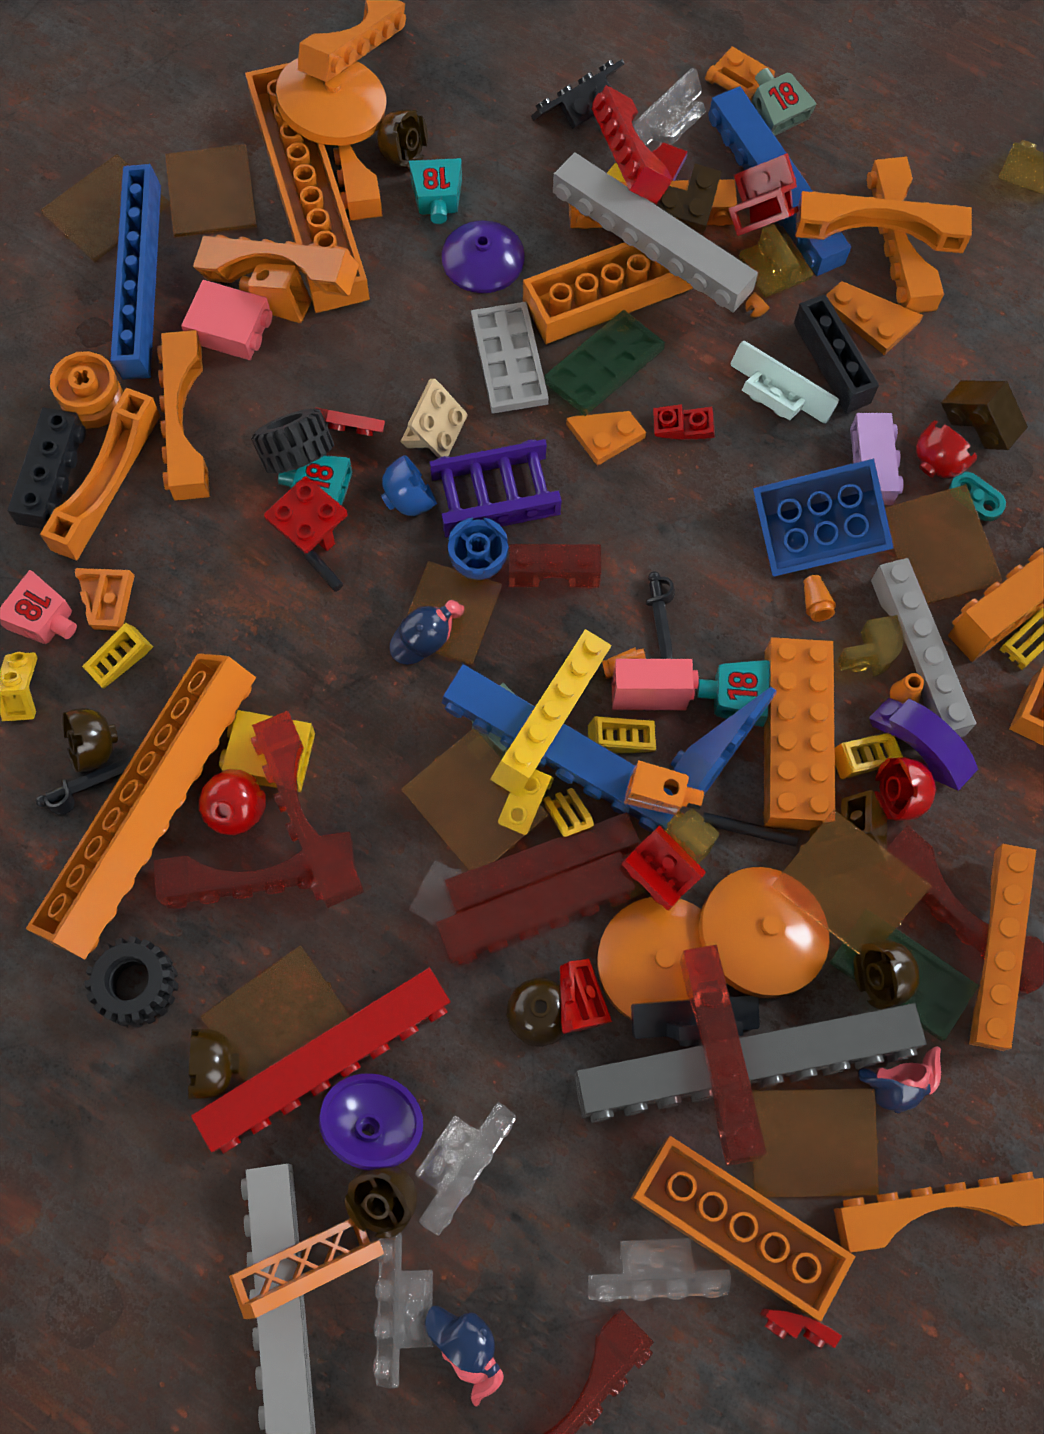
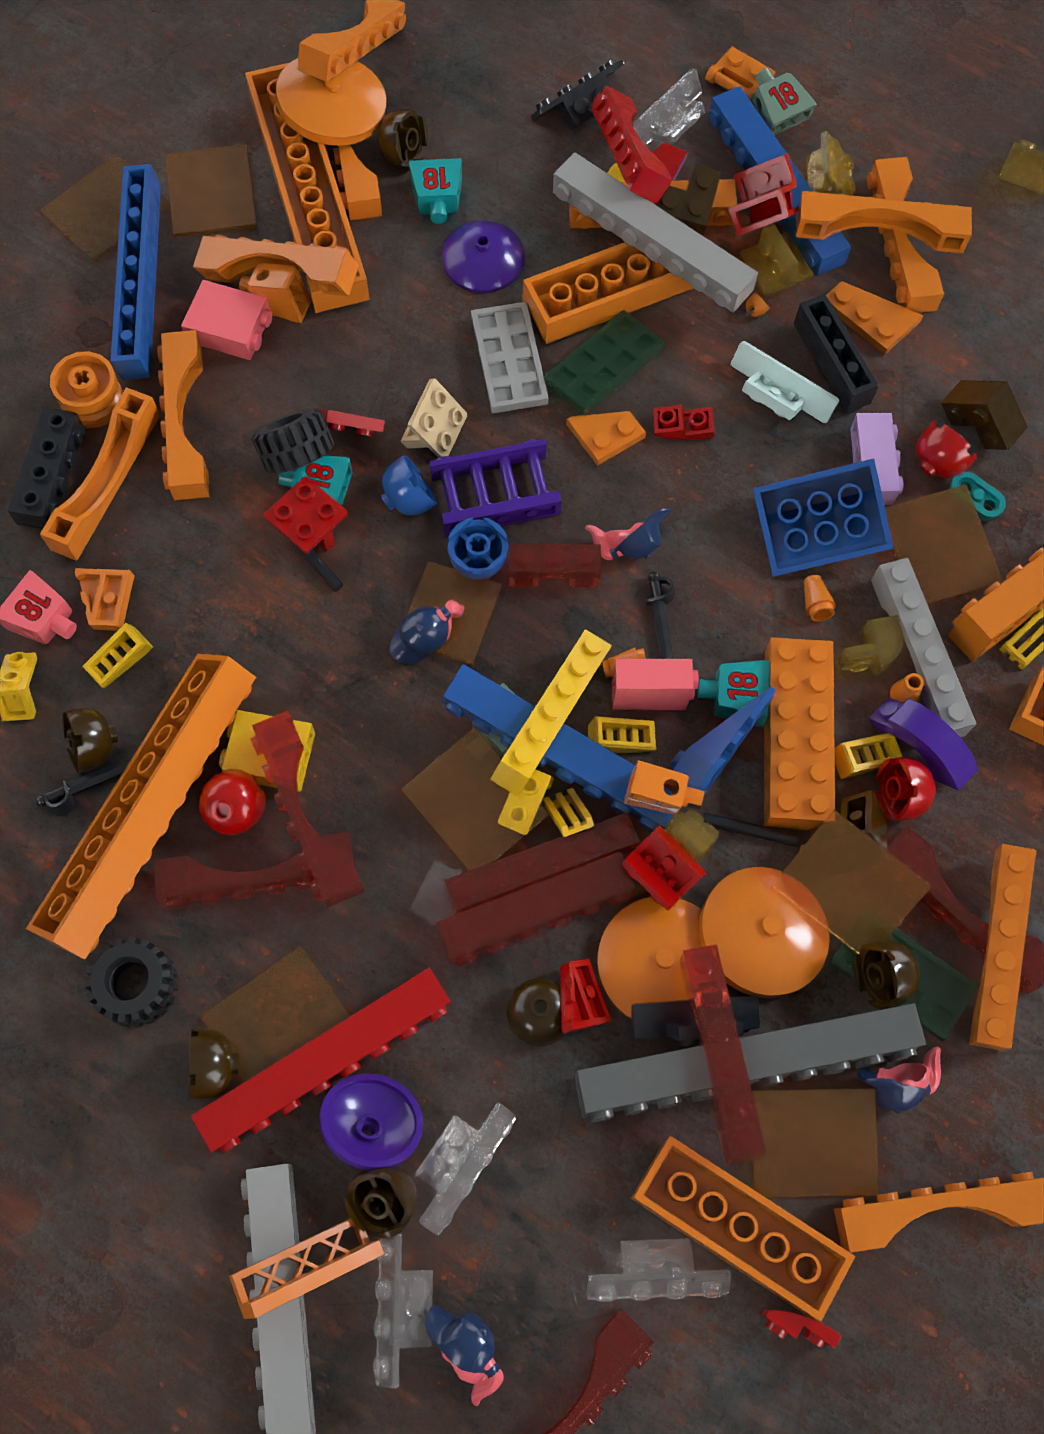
none -> dark blue hair [585,508,672,560]
none -> clear yellow bracket [806,131,855,196]

